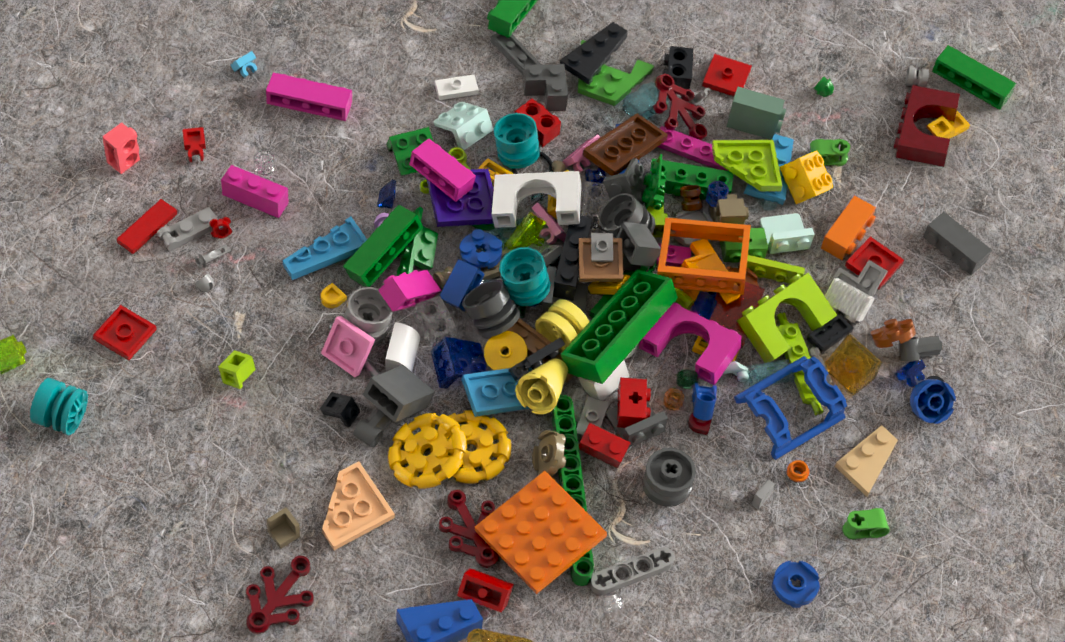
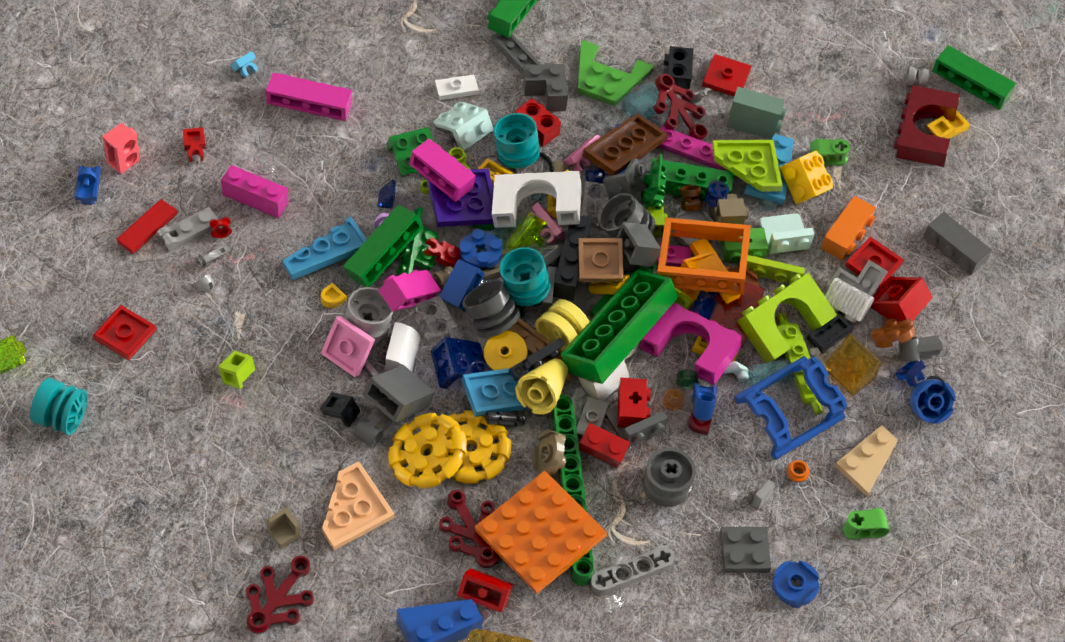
black wing [560,22,628,85] -> none
light grey bracket [590,233,613,262] -> none
green plate [813,76,834,97] -> none
none -> blue hips [75,166,101,205]
none -> red plate [424,238,460,268]
none -> black axle [484,411,527,426]
none -> dark grey plate [720,527,771,573]
none -> red slope [871,277,933,322]

